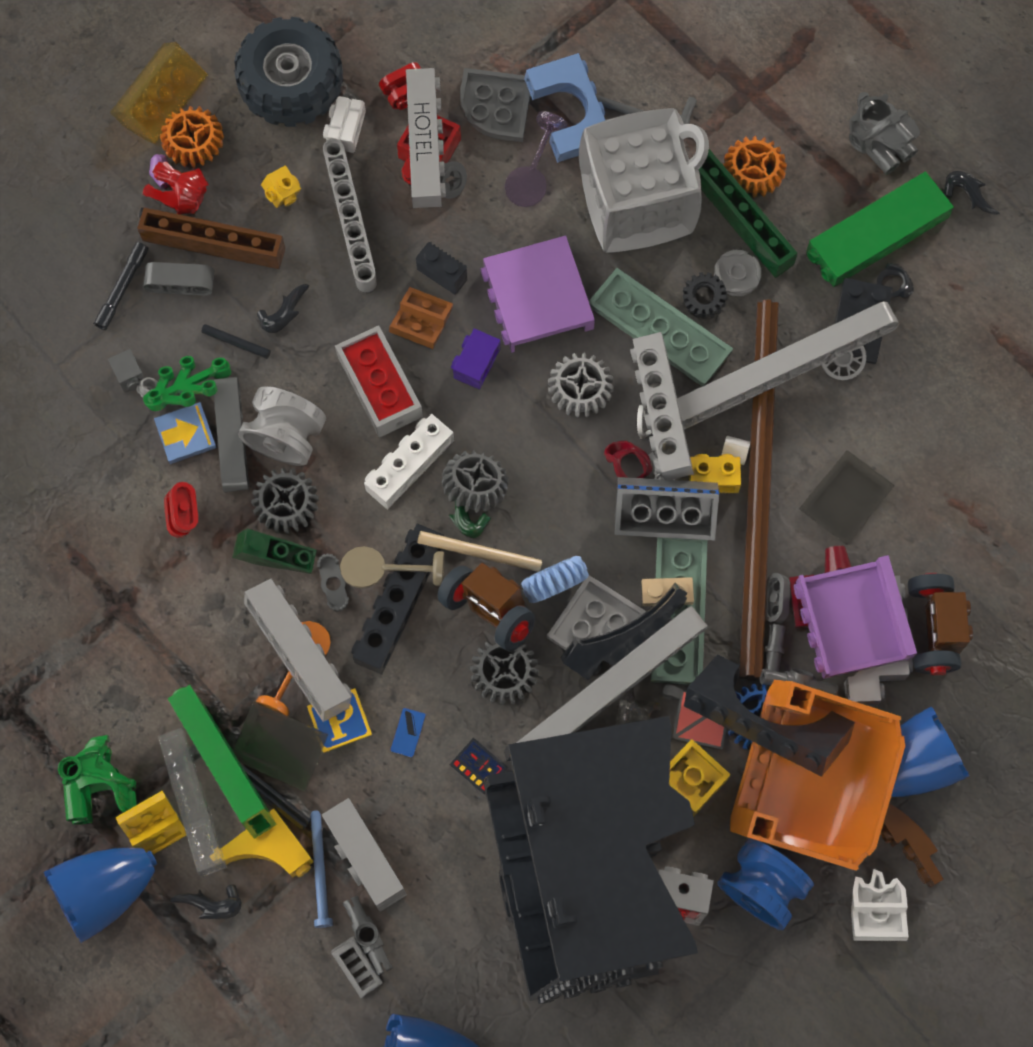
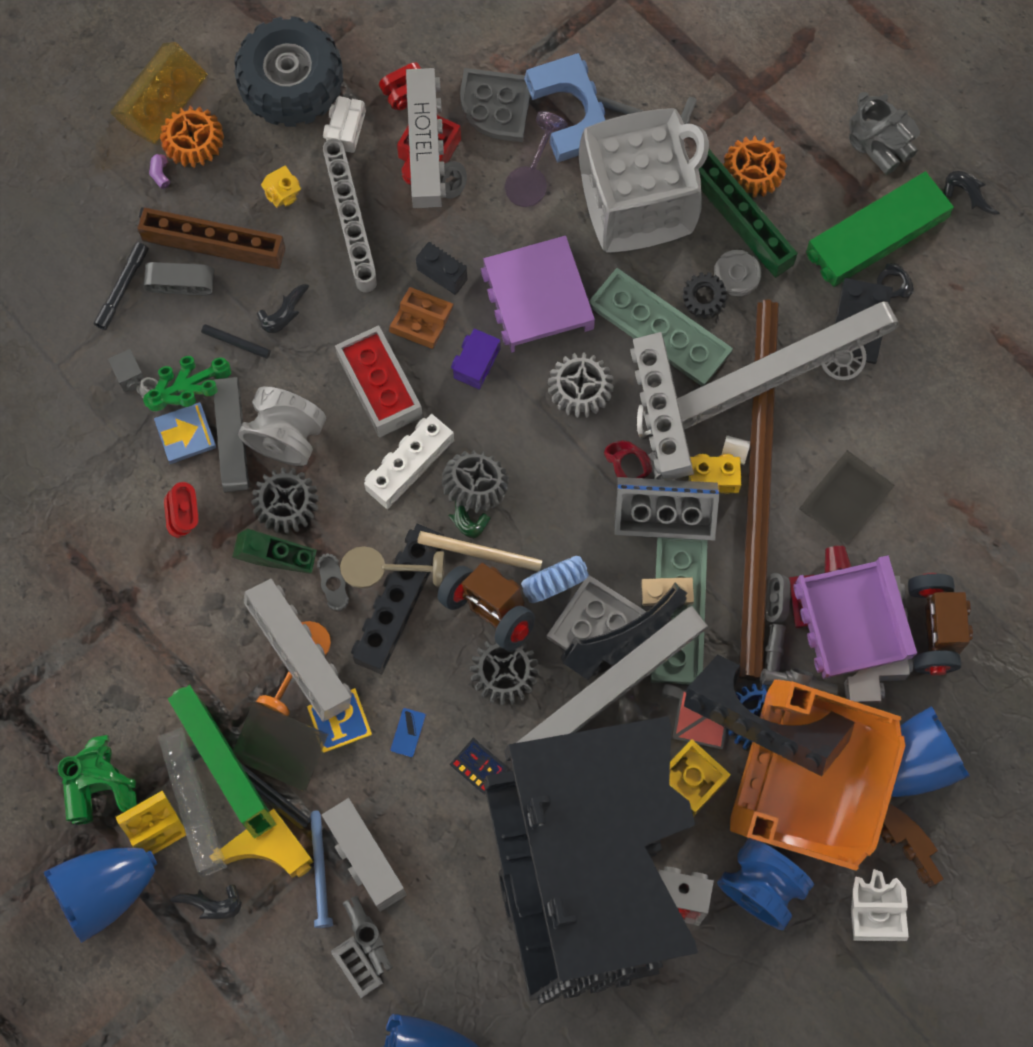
red piece [143,161,209,215] -> none

